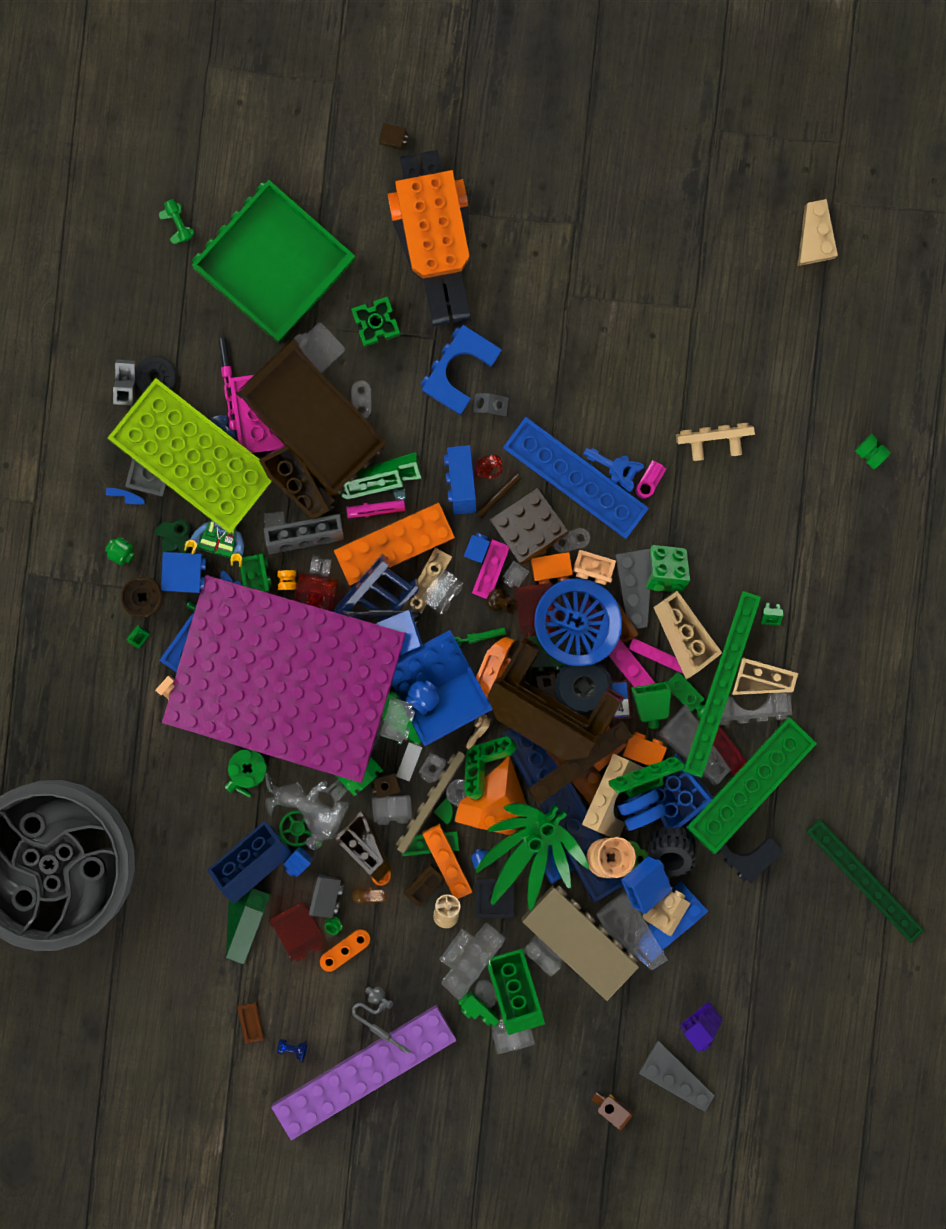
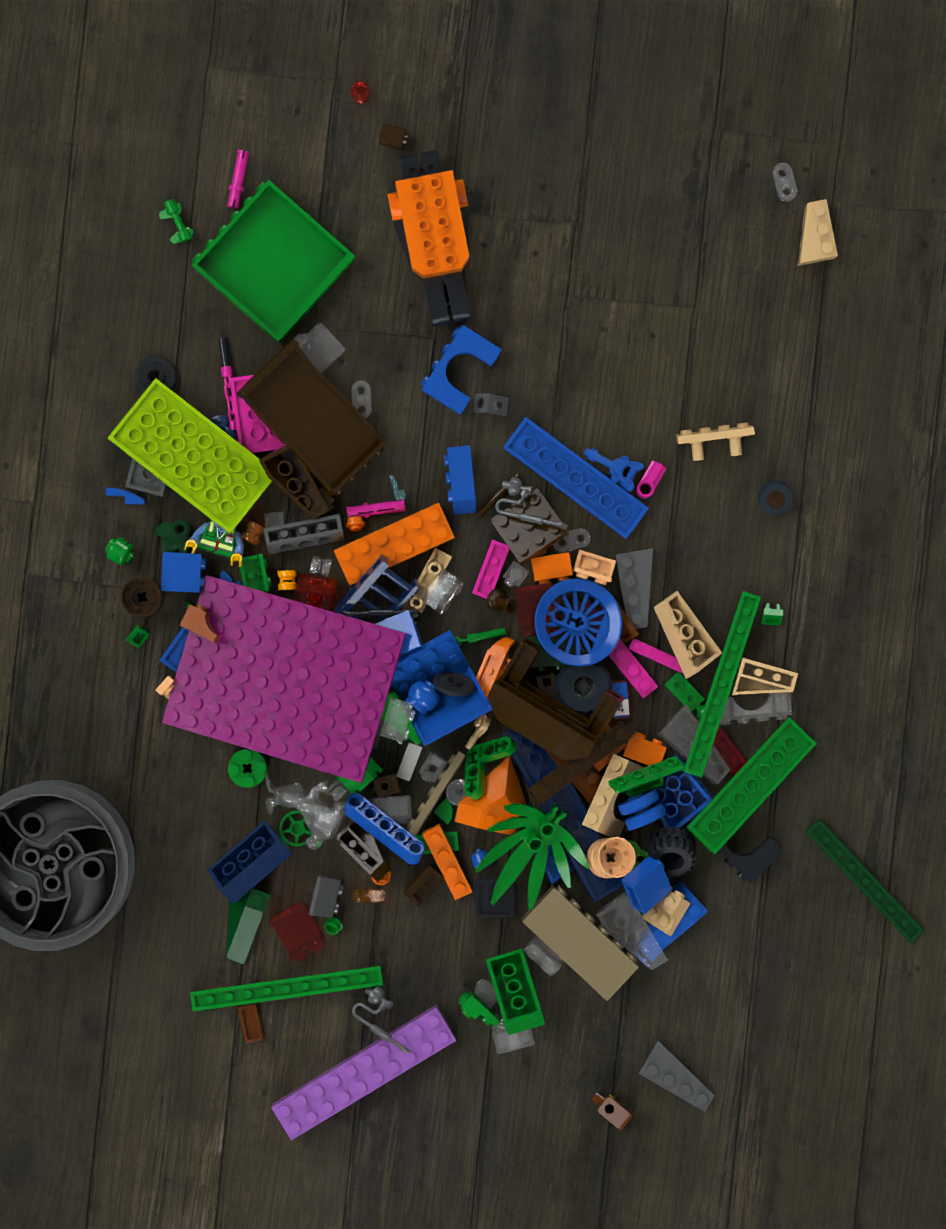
dark grey brick [113,359,136,406] -> none
green hand [225,780,252,798] -> none
clear blue piece [277,1039,308,1063] -> none
blue slope [283,846,313,877] -> none
orange plate [320,929,370,972] -> none
green wedge [340,452,421,499] -> none
green brick [351,297,400,347] -> none
tan wheel [433,895,460,928] -> none
clear bracket [439,923,505,1000] -> none
blue brick [464,533,490,563] -> none
clear red piece [474,455,503,479] -> none
green torso [631,682,671,729] -> none
green bracket [646,545,690,593] -> none
dark purple wedge [679,1001,723,1052] -> none
green wheel [855,434,891,470] -> none
none -> dark orange arch [180,603,221,643]
none -> green plate [190,965,383,1011]
none -> dark pink pin [227,150,250,209]
none -> clear orange wheel [241,521,264,546]
none -> blue beam [344,793,424,865]
none -> orange plate [346,517,365,531]
none -> clear red wheel [351,82,370,104]
none -> black wheel [433,672,475,696]
none -> dark grey piece [495,477,568,528]
none -> black wheel [758,481,793,515]
none -> clear plate [772,163,797,202]

